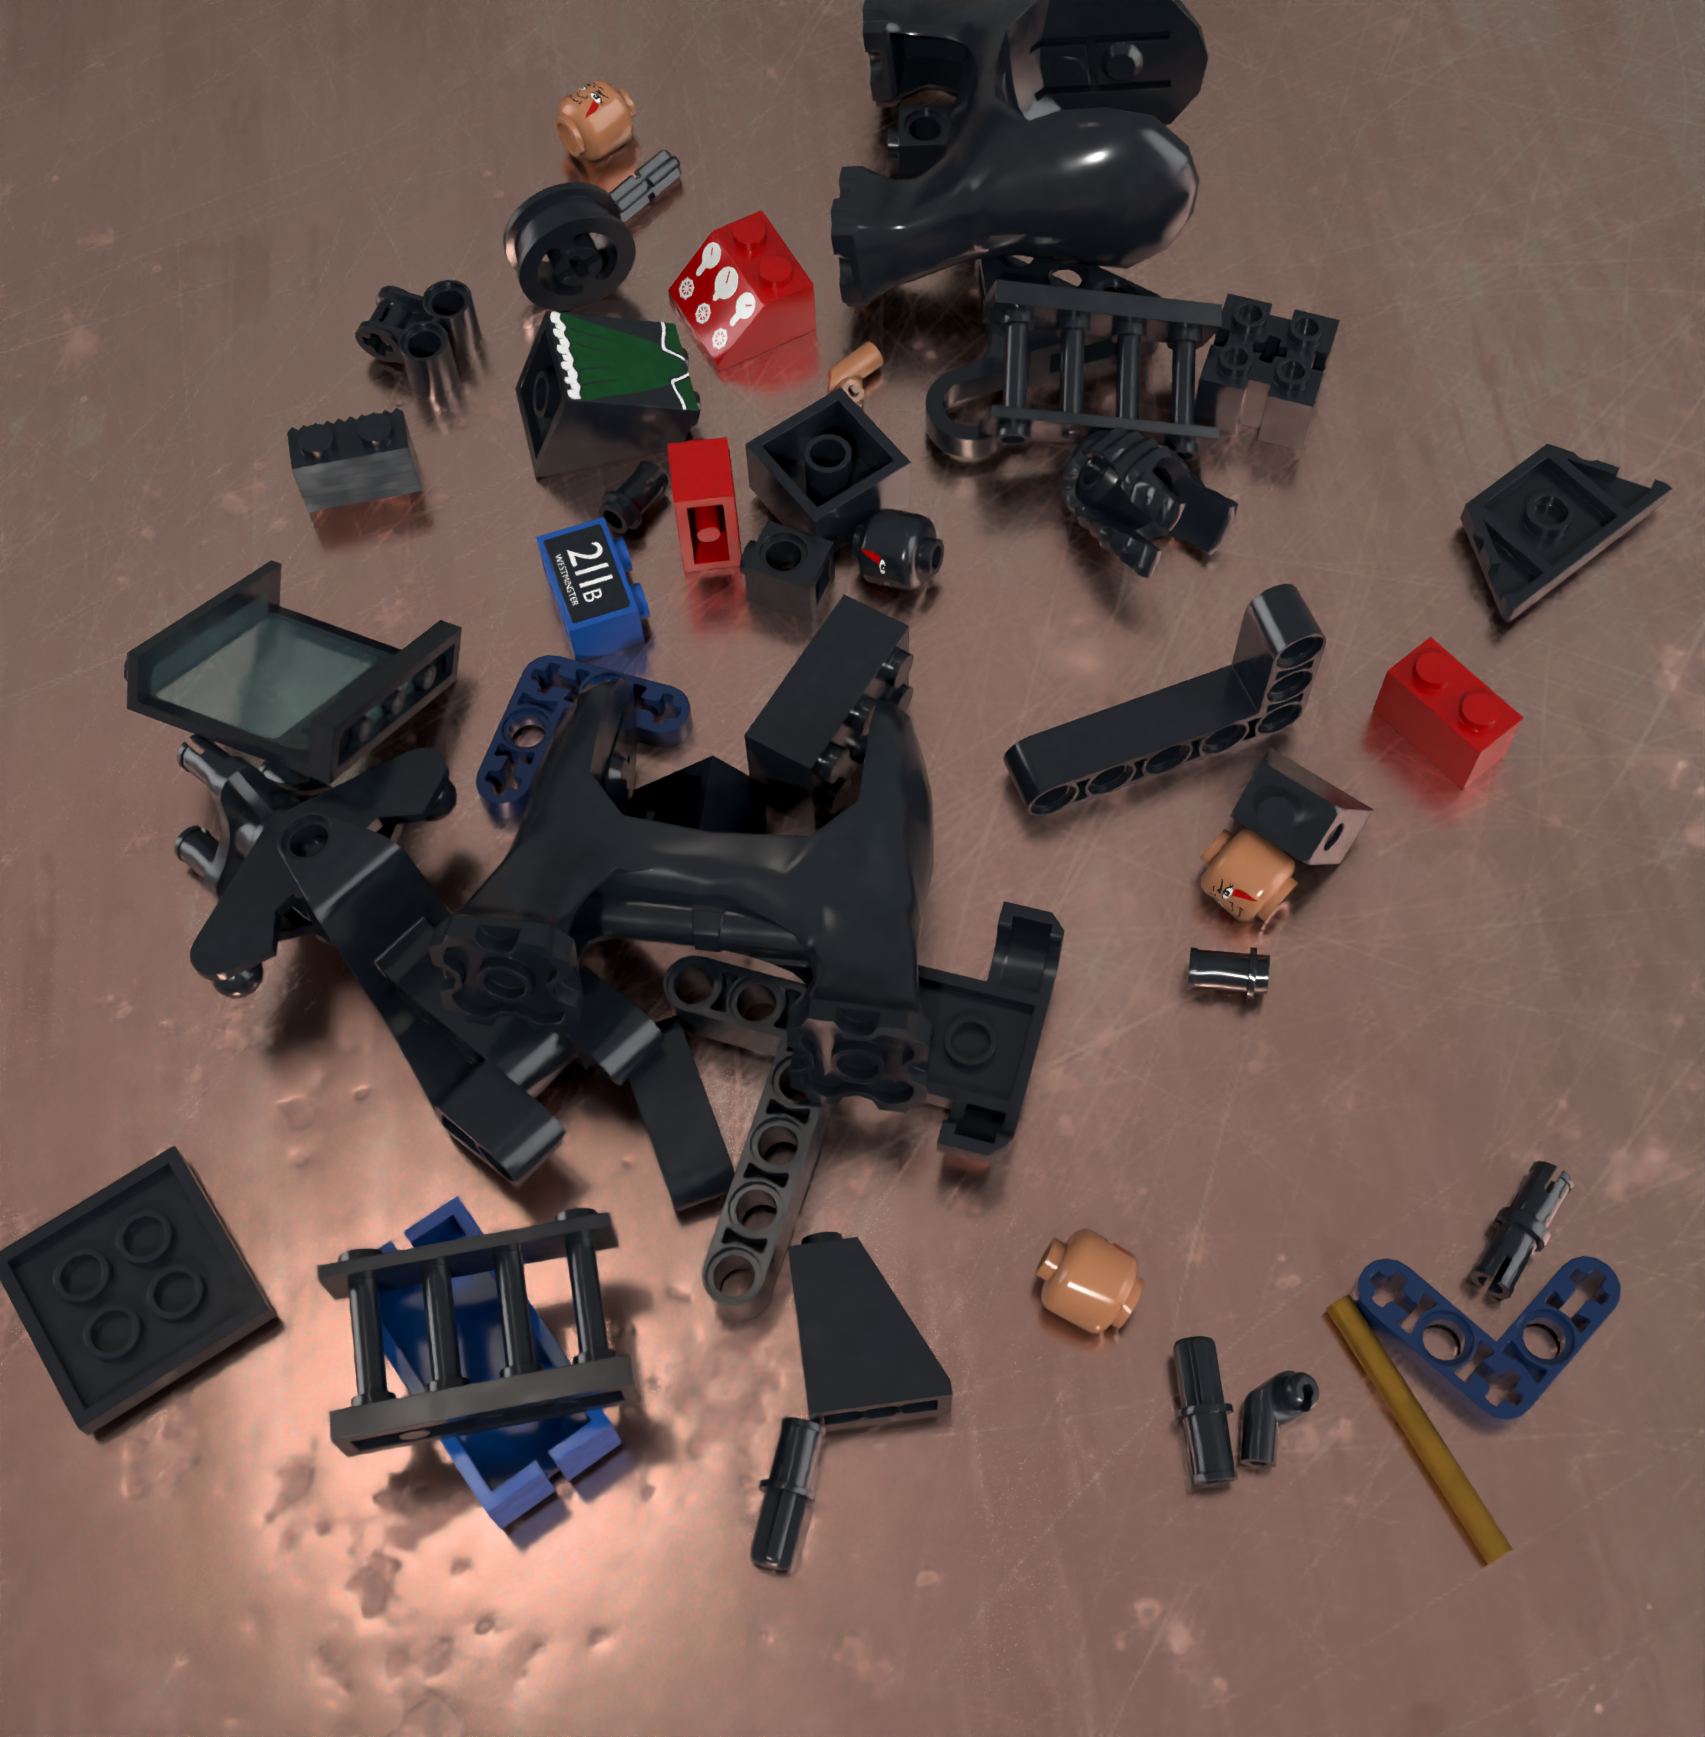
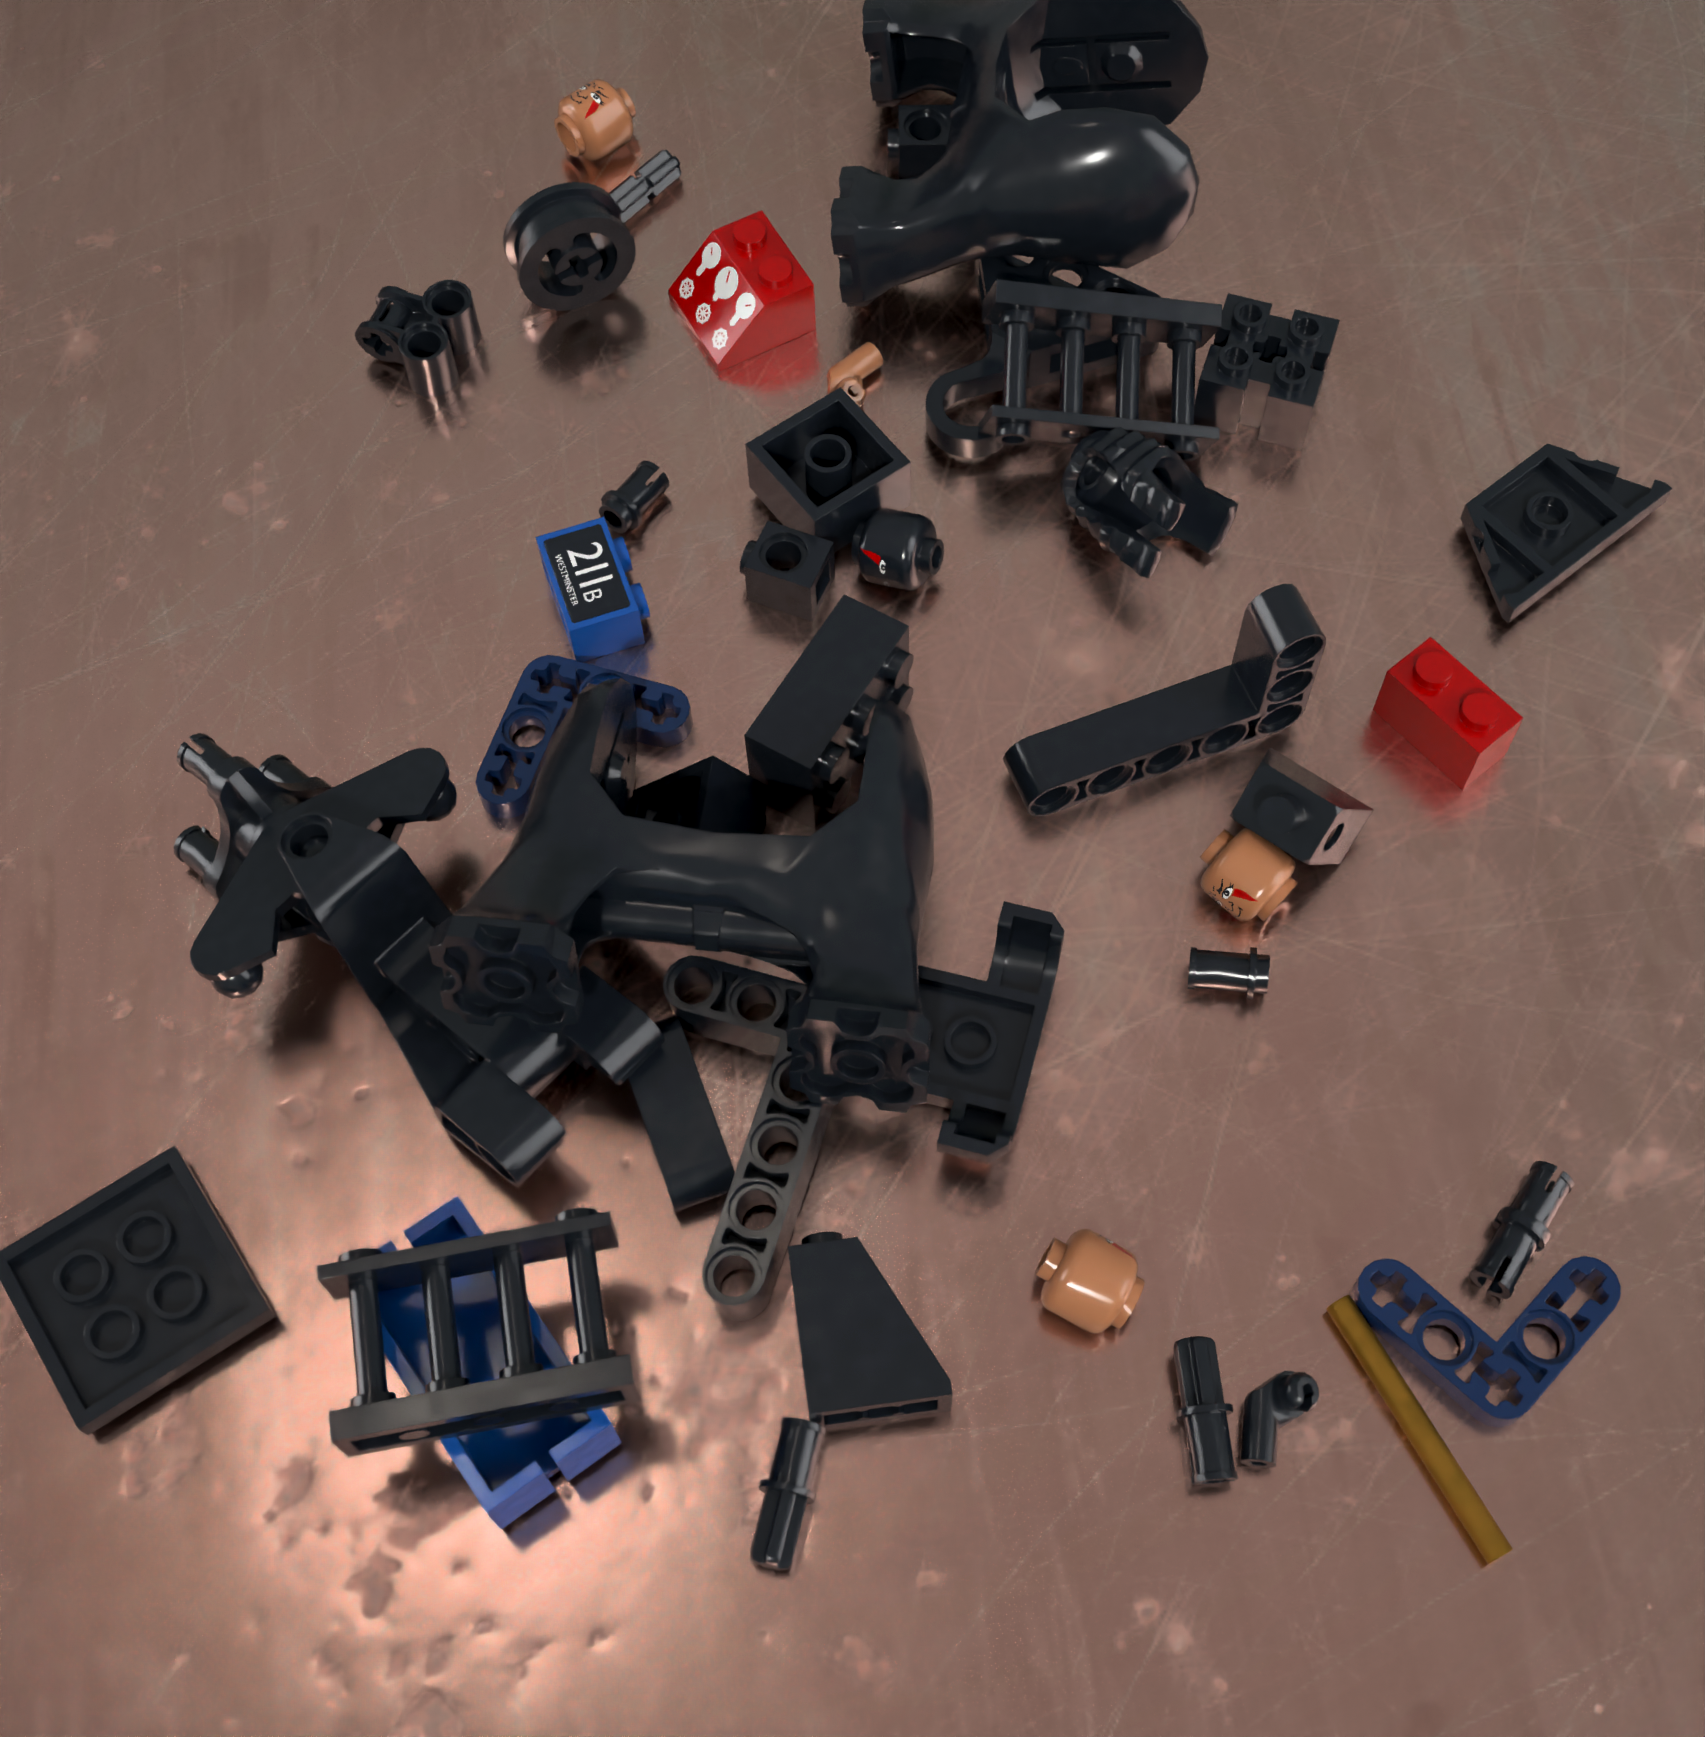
panel [124,560,462,784] -> none
black brick [287,408,422,513] -> none
black slope [515,311,701,477] -> none
red brick [667,437,742,572] -> none

